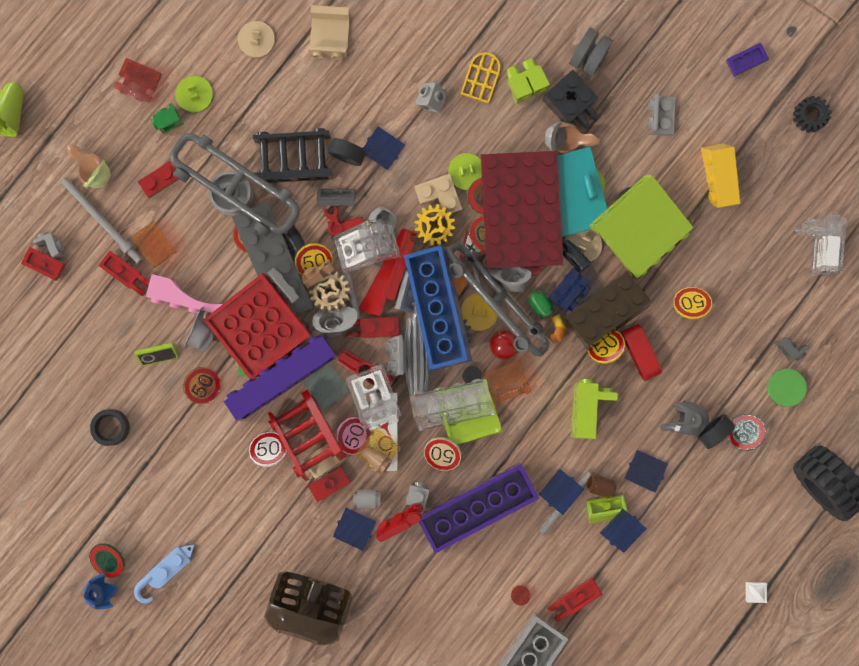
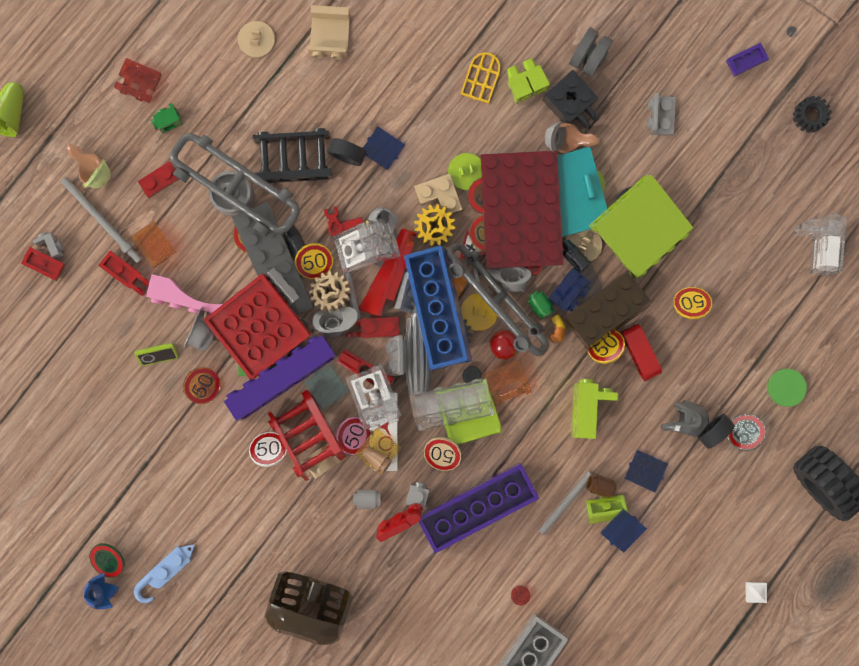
black tyre [90,409,130,446] -> none
lime piece [175,76,213,113] -> none
medium nougat plate [301,259,335,288] -> none
red plate [308,466,351,503] -> none
dark grey plate [316,189,356,206] -> none
clear blue piece [333,508,377,551] -> none
light grey brick [415,82,448,113] -> none
clear blue piece [538,469,585,515] -> none
red hinge [547,577,603,622] -> none
yellow wedge [700,143,740,208] -> none
dark grey bracket [775,337,809,361] -> none

